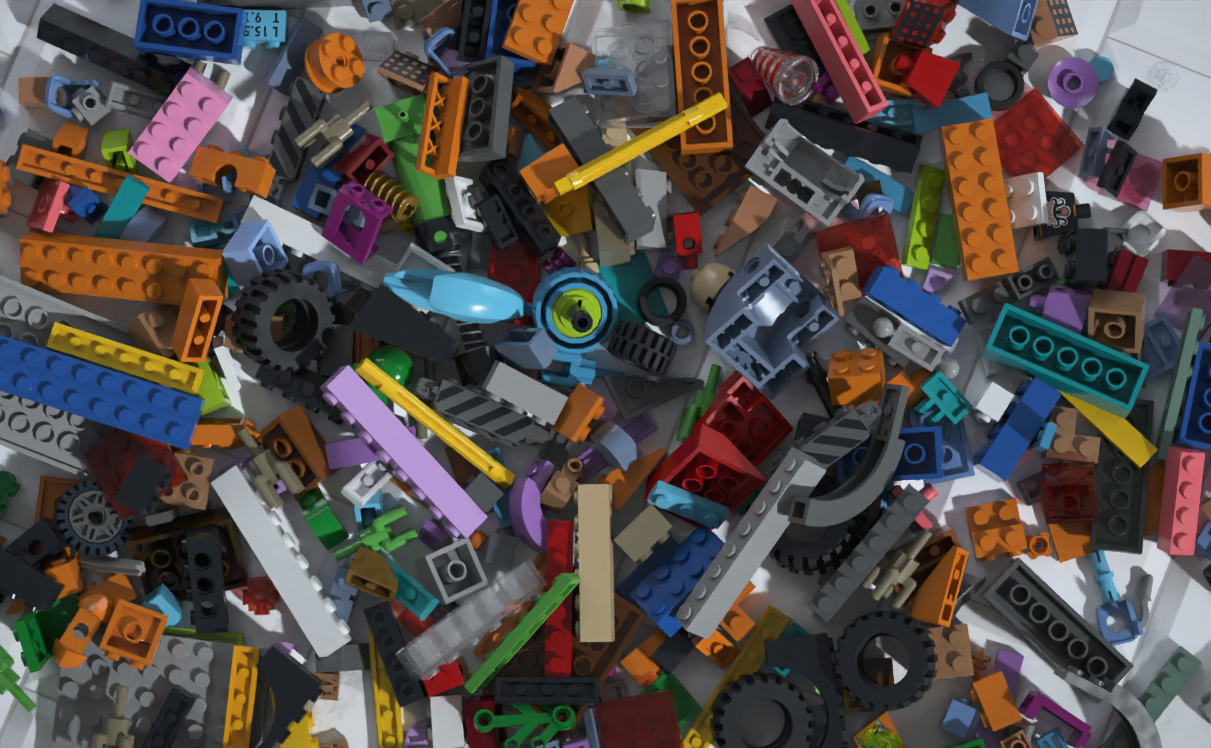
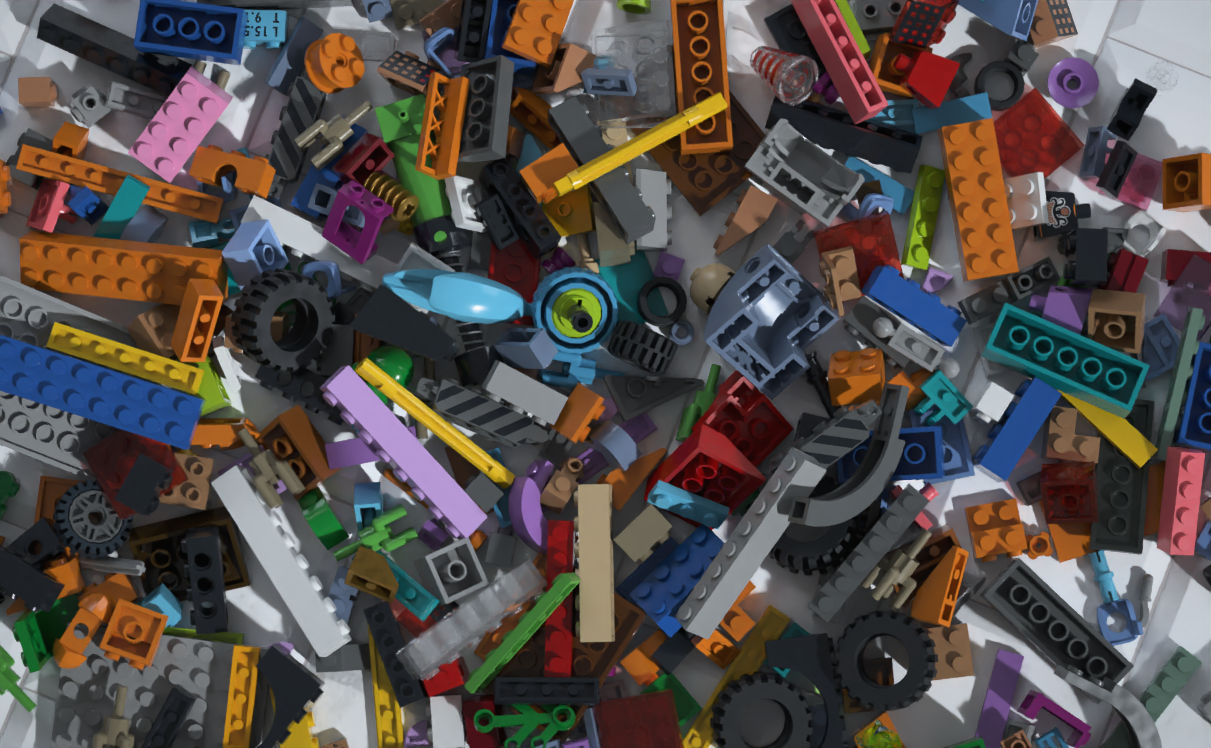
medium blue piece [44,74,101,118] -> none
lime slope [101,128,139,176] -> none
dark grey tile [145,506,180,526] -> none
clear red brick [242,576,280,615] -> none
medium nougat tile [314,672,341,701] -> none
white tile [340,460,395,509] -> none
red torso [672,211,703,270] -> none
dark red slope [728,56,772,118] -> none
bright green tile [930,213,959,269] -> none
medium blue brick [938,696,977,738] -> none
orange brick [968,670,1022,732] -> none
clear orange hair [971,647,991,680] -> none
dark azure tile [1027,422,1057,453] -> none
medium azure tile [1090,56,1114,83] -> none

